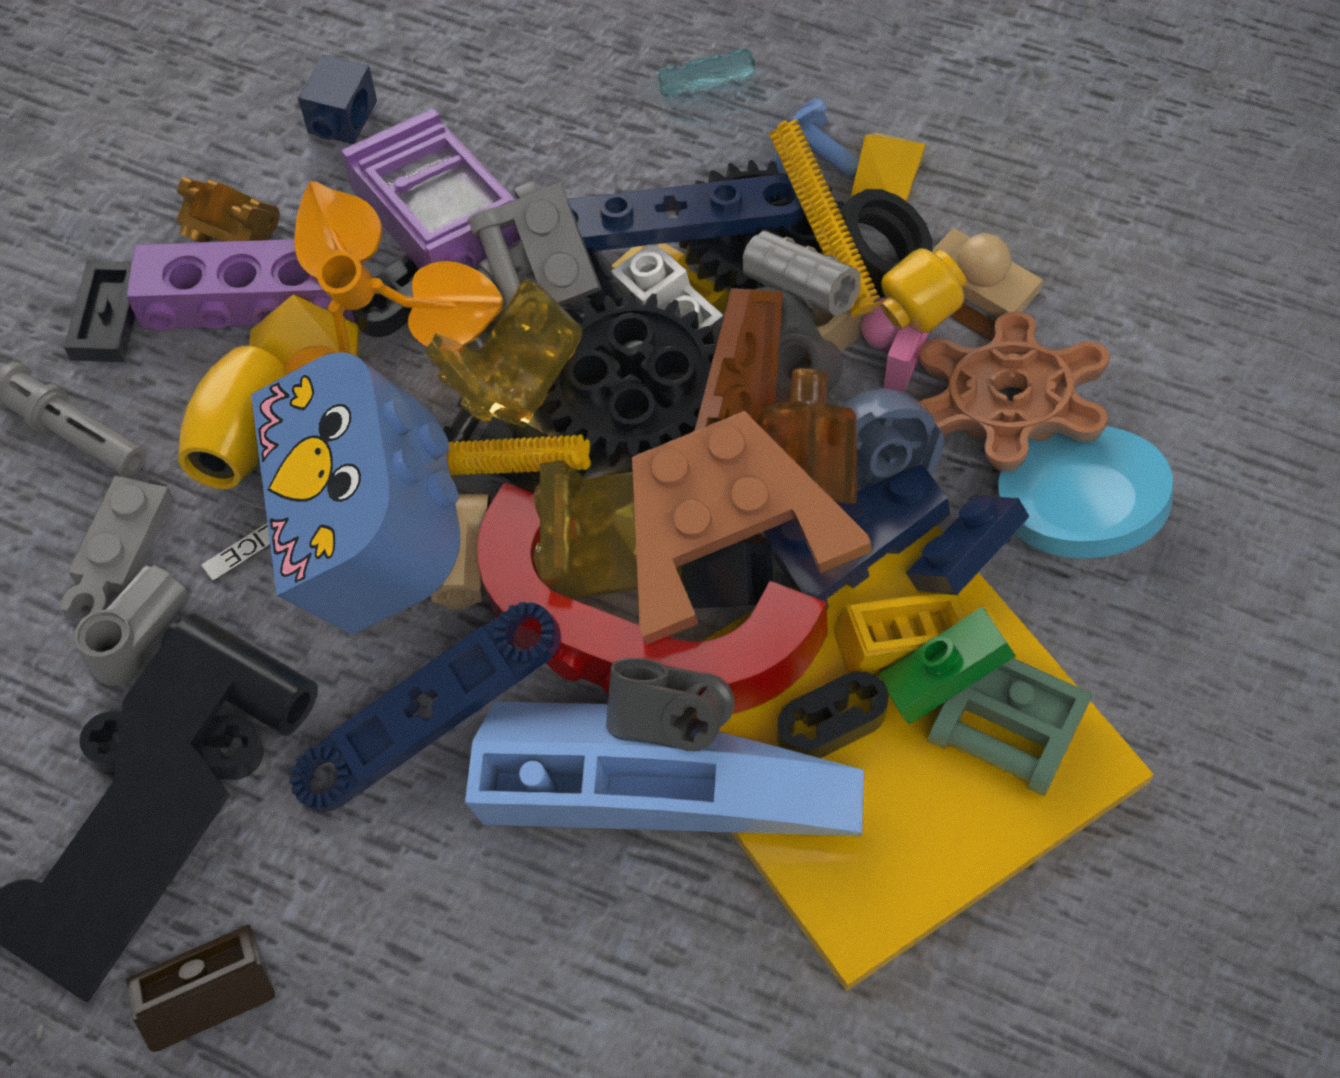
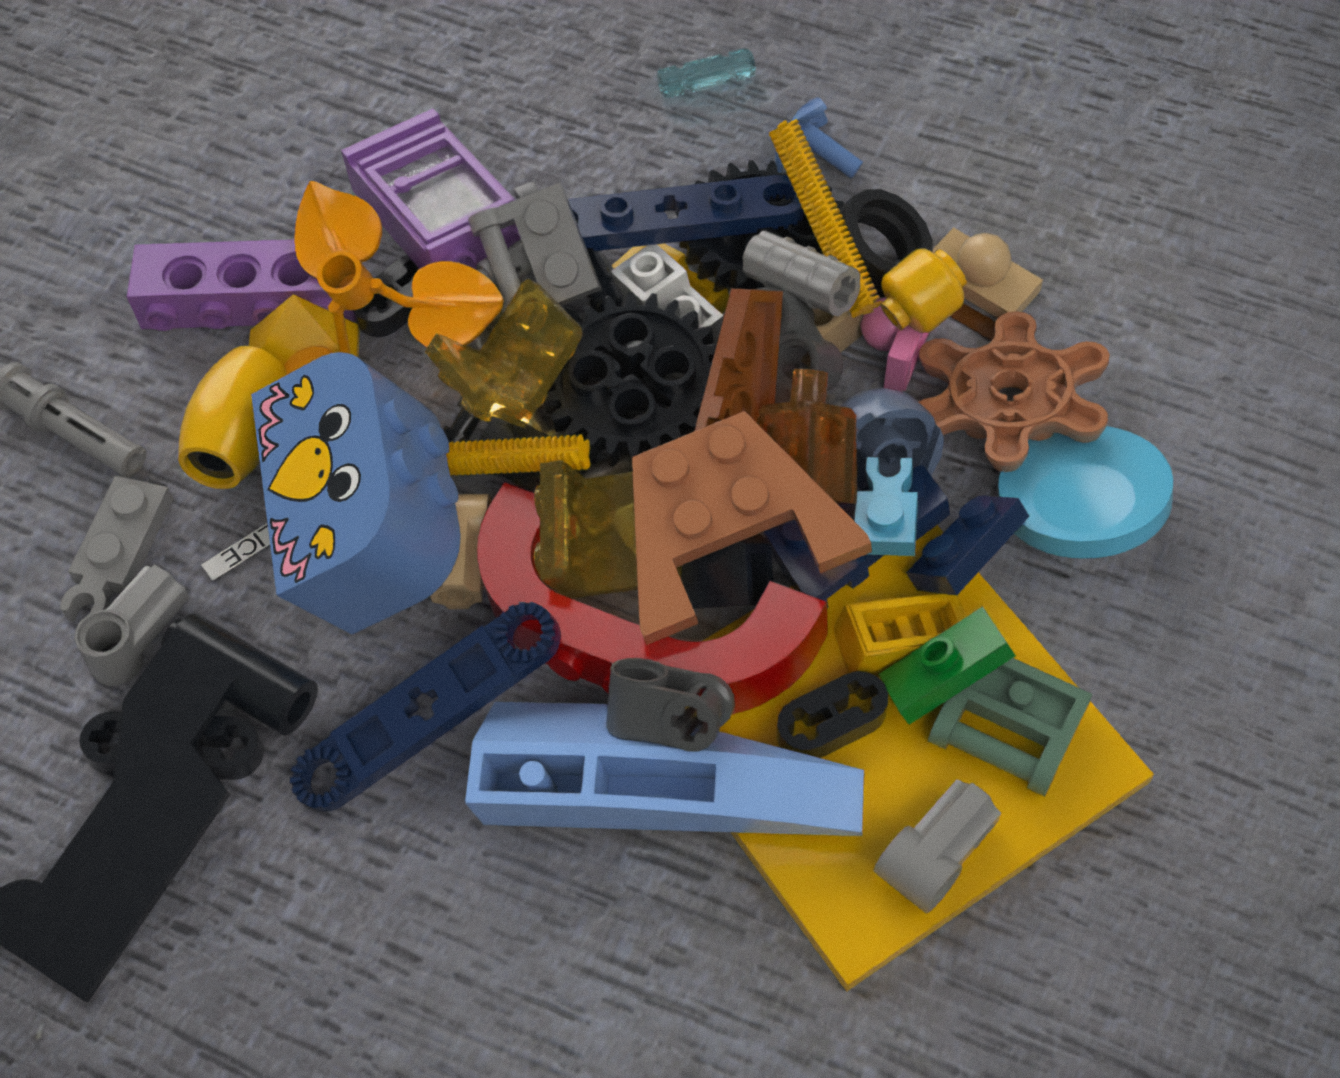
black plate [64,260,135,362] -> none
dark brown slope [126,925,275,1052] -> none
pearl gold piece [176,177,280,242] -> none
dark blue brick [298,54,377,144] -> none
yellow slope [850,132,926,202] -> none
none -> medium azure plate [855,457,918,556]
none -> light grey piece [874,779,1001,914]

